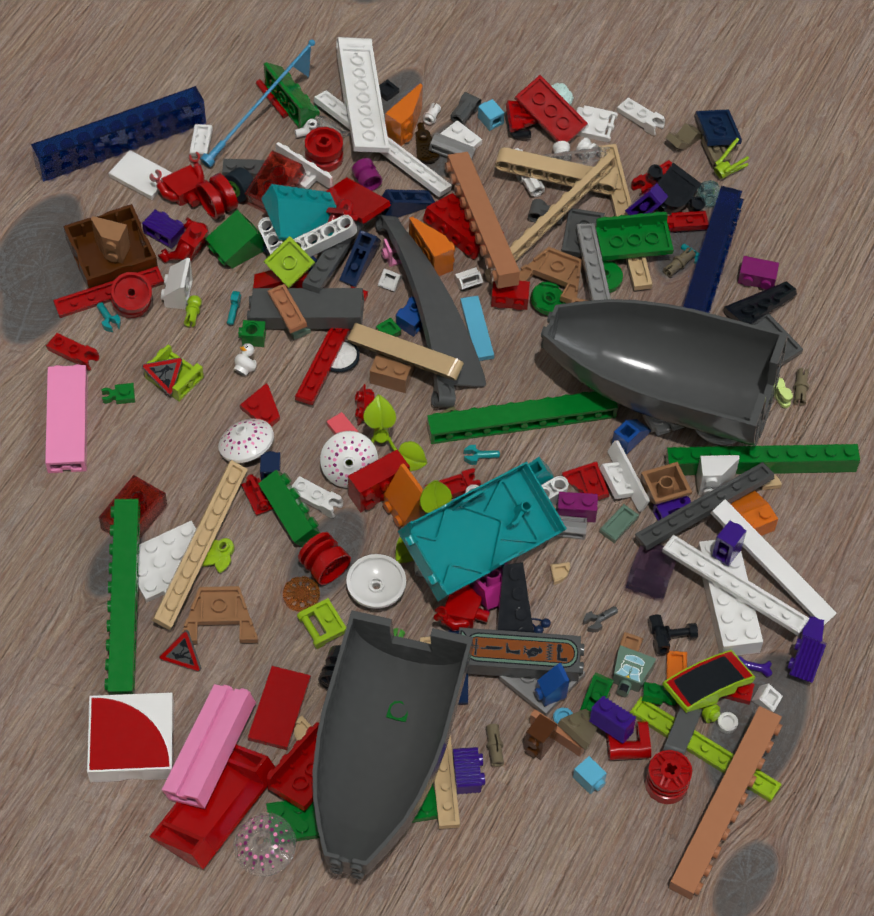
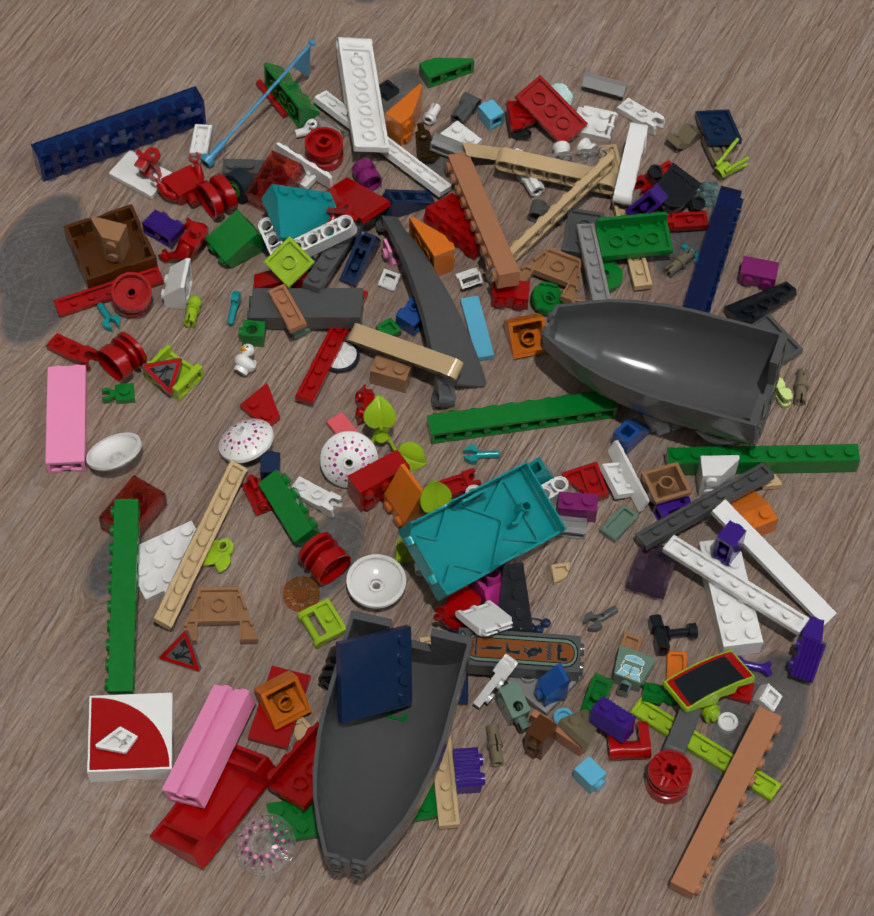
none -> white dish [86,432,142,471]
none -> white piece [95,726,138,754]
none -> red wheel [96,332,147,382]
none -> red hips [134,147,161,179]
none -> orange slope [253,670,312,730]
none -> dark blue plate [336,625,412,724]
none -> green slope [419,58,474,89]
none -> white plate [455,600,513,637]
none -> tan sticker [462,142,500,160]
none -> white plate [473,654,518,708]
none -> sand green torso [494,680,531,733]
none -> orange slope [504,313,548,359]
none -> light grey piece [582,72,628,100]
none -> white beam [612,122,648,206]

